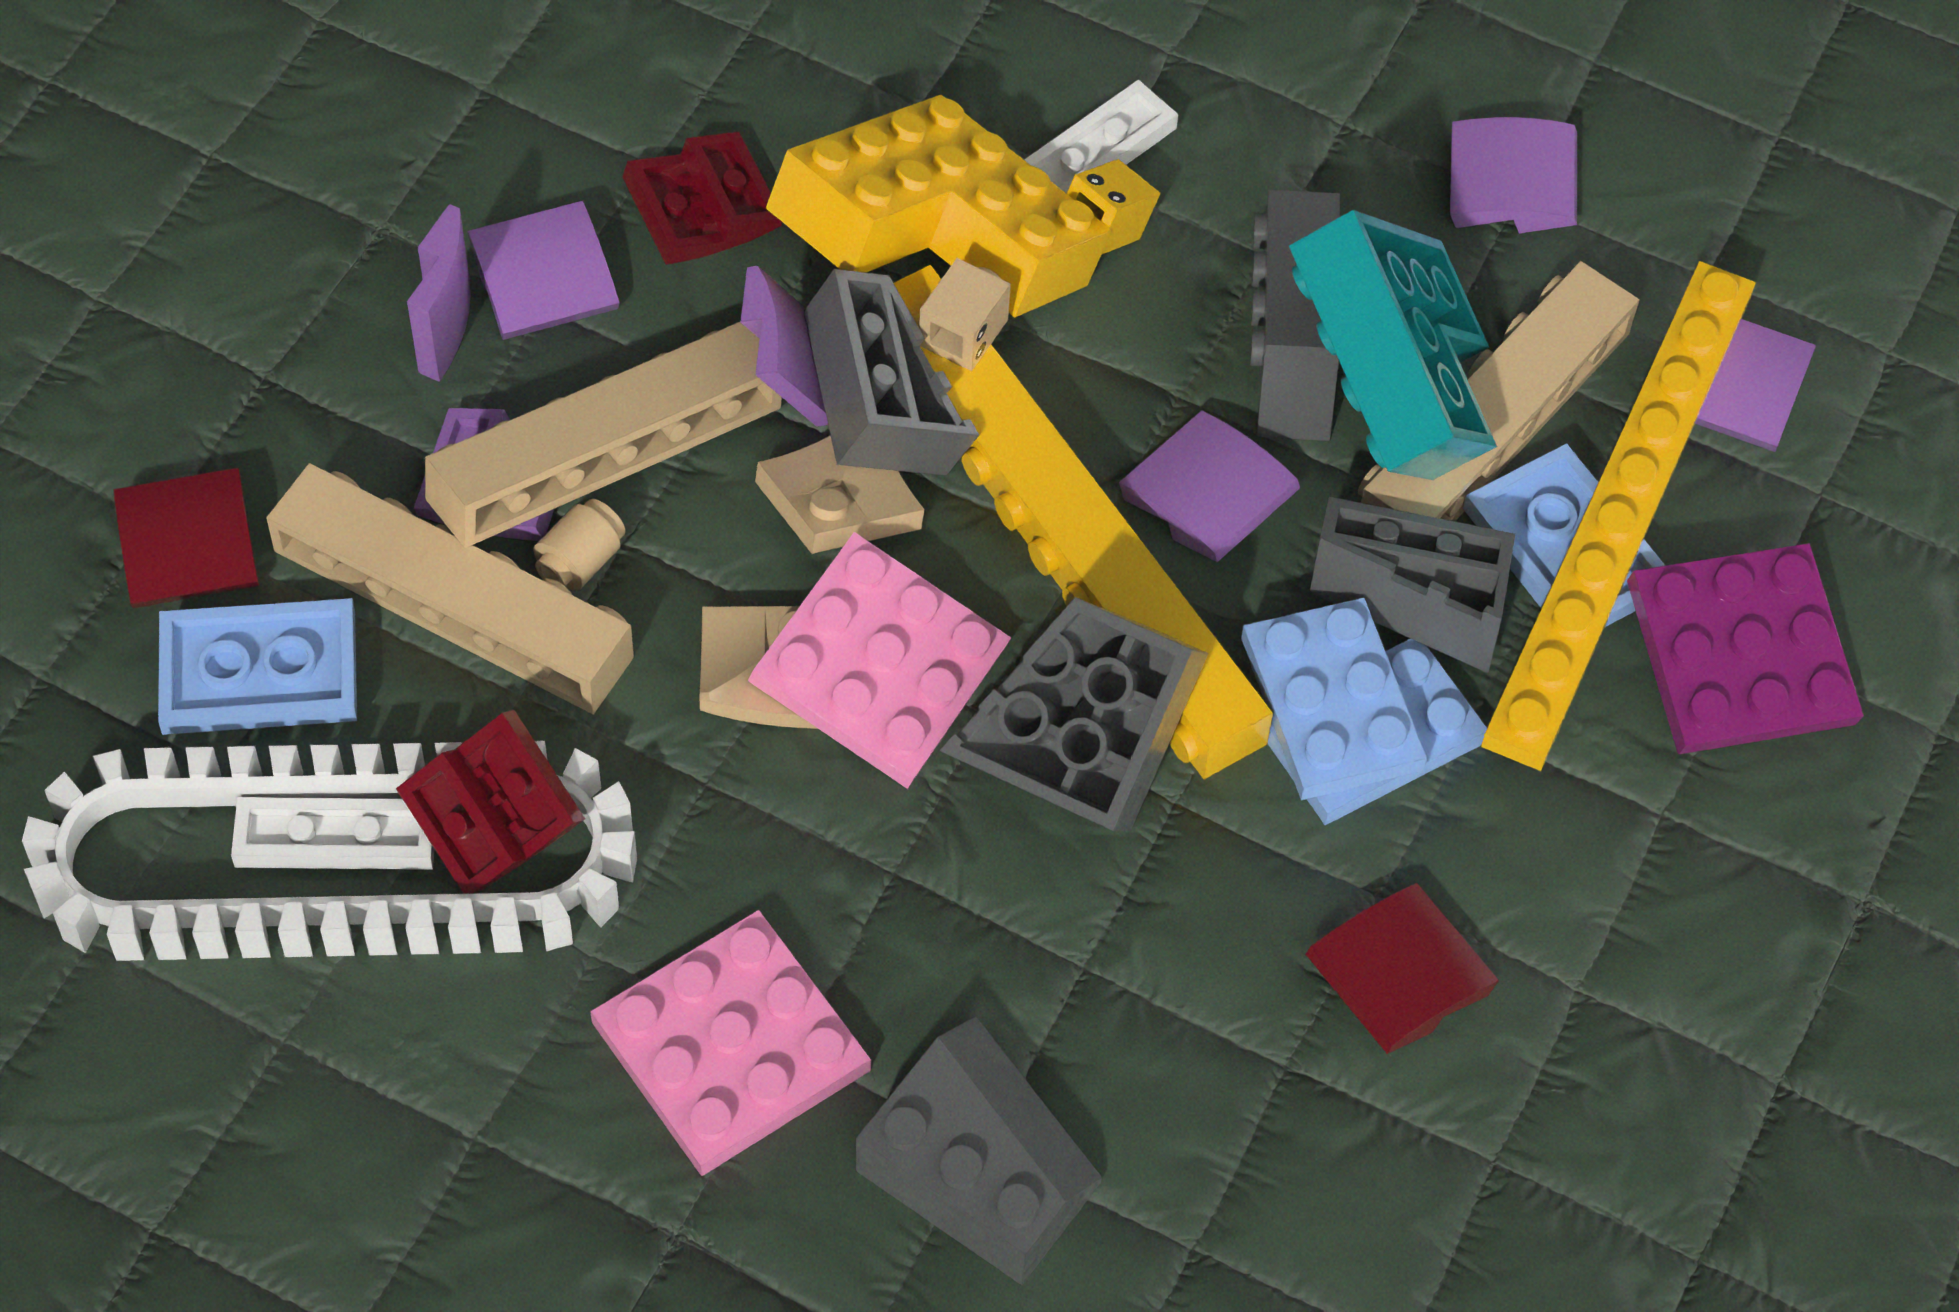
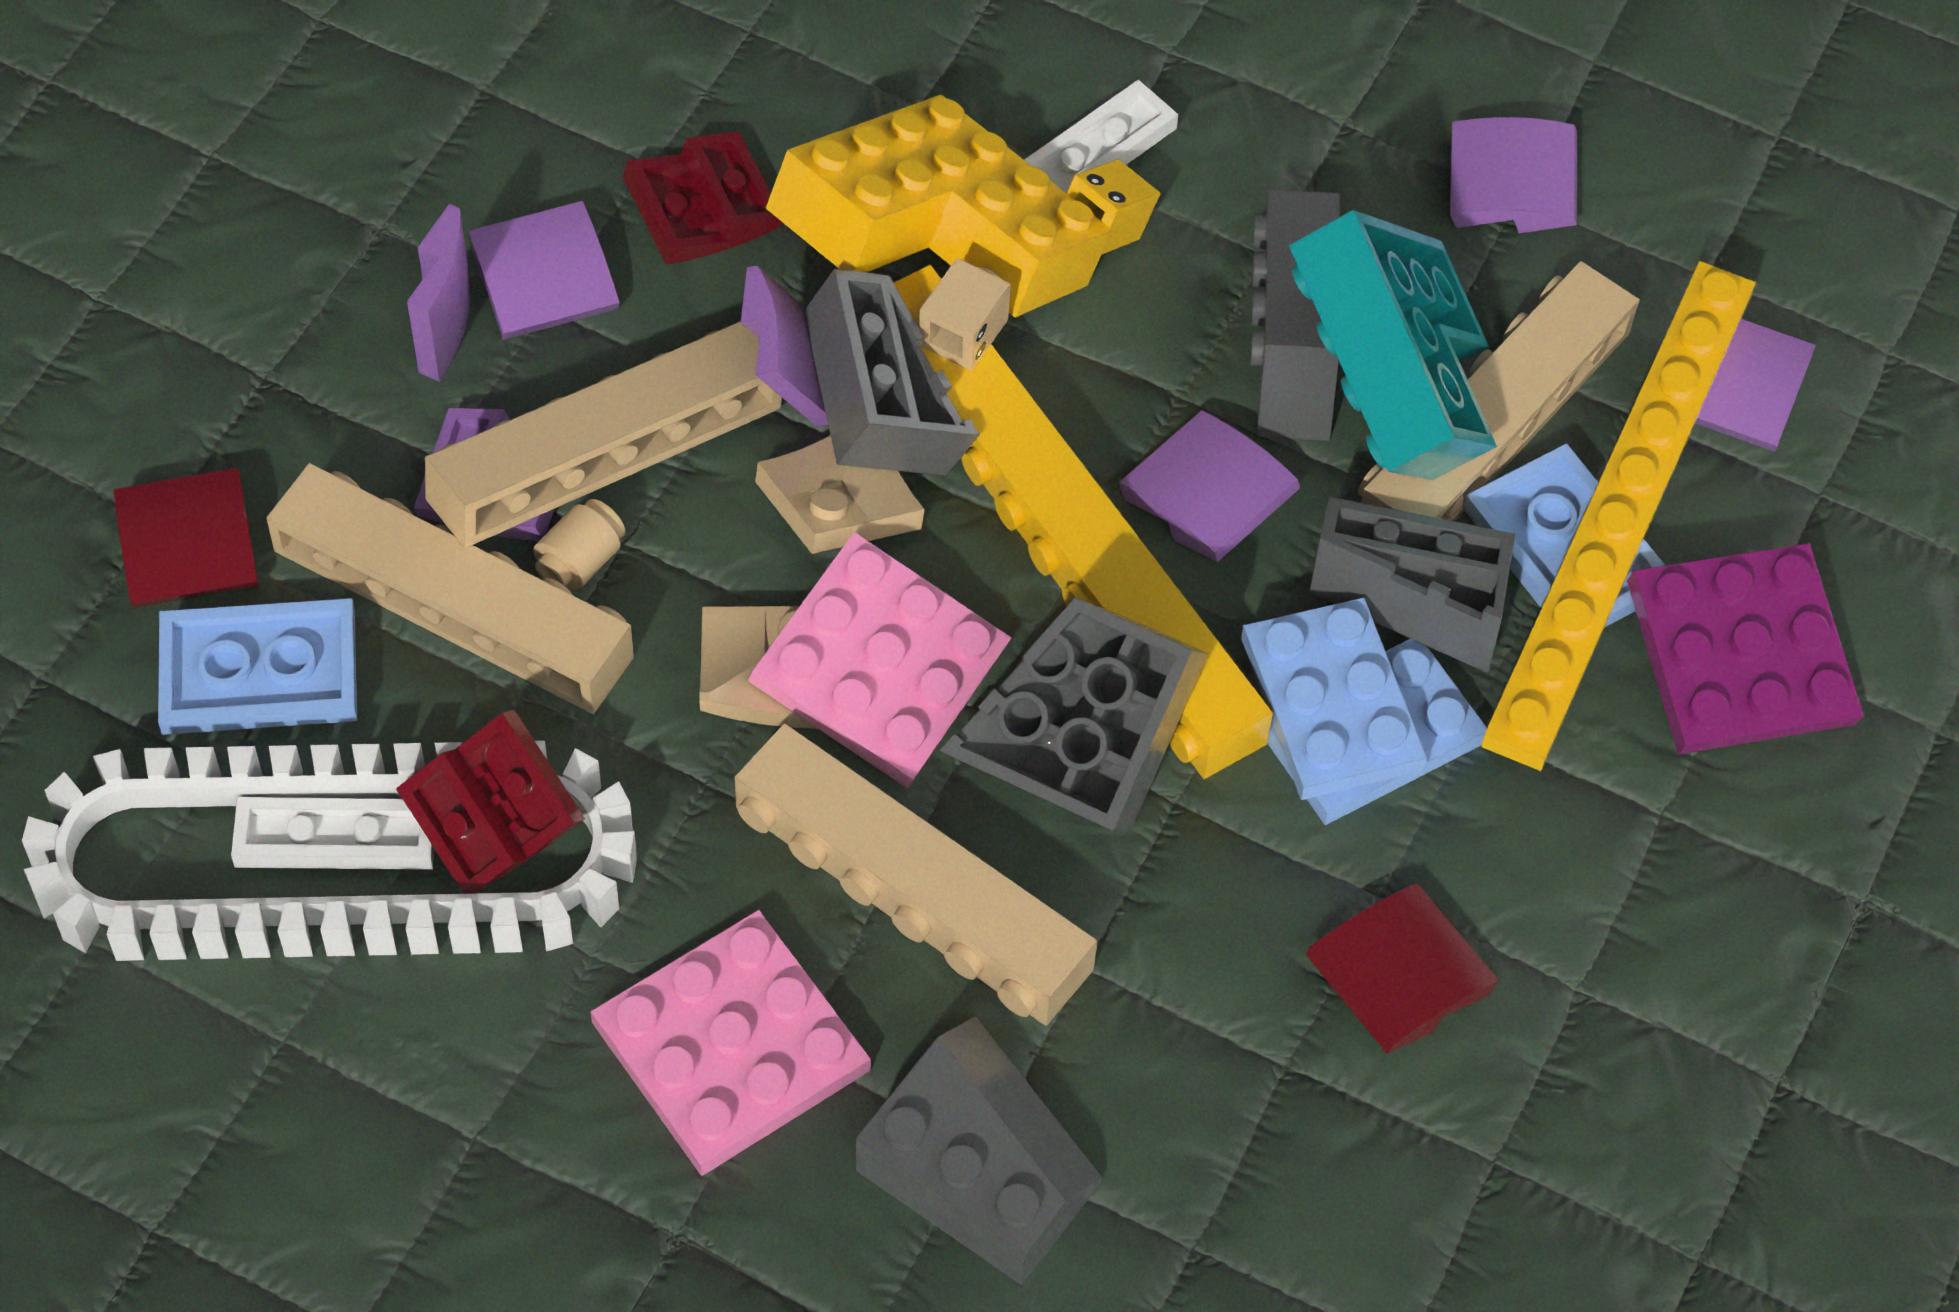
none -> tan brick [735,723,1097,1026]

